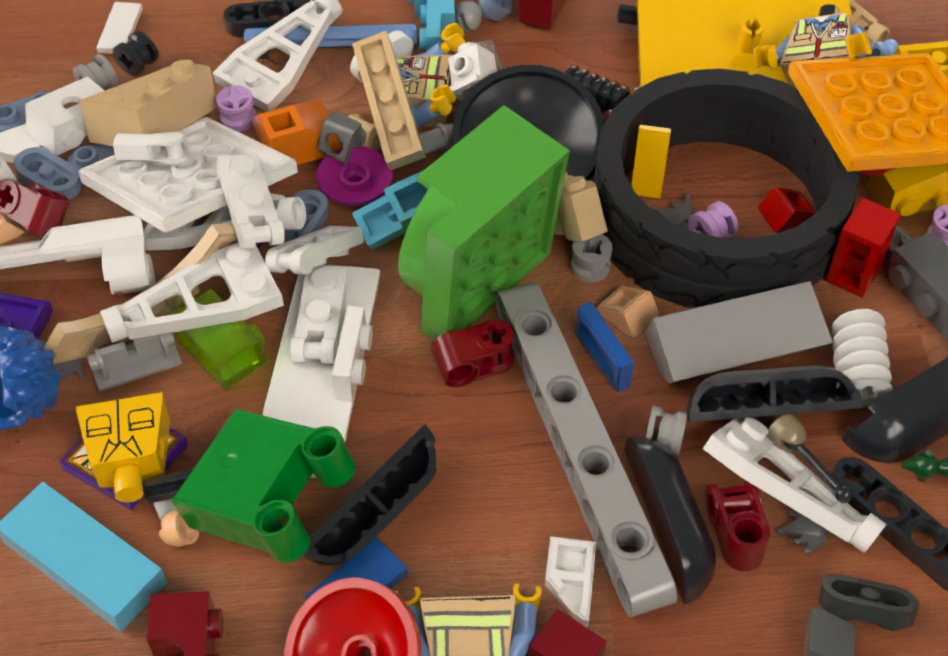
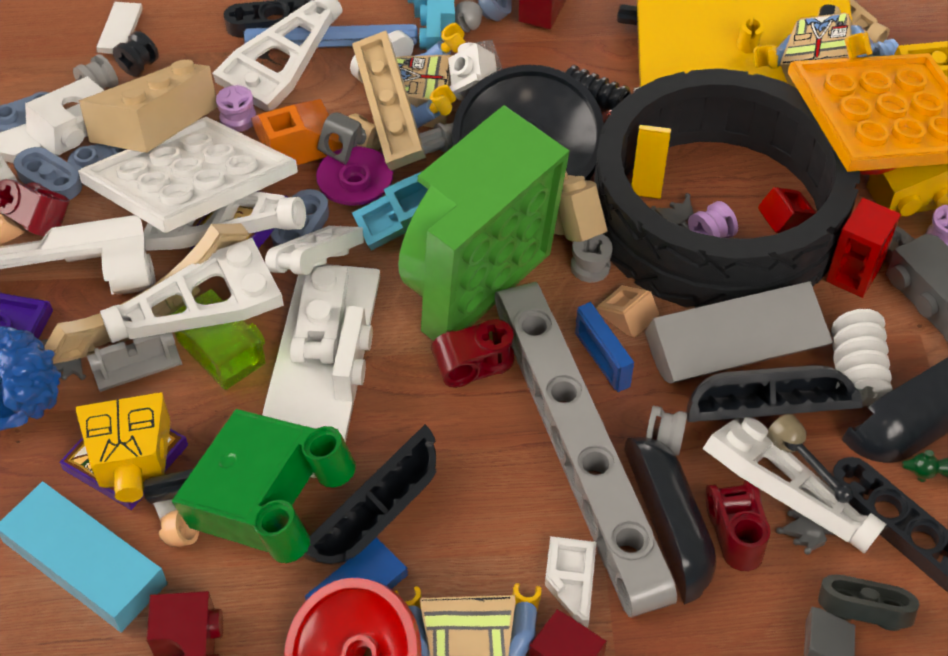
white bar [113,132,188,164] -> none
white plate [216,153,284,249] -> none

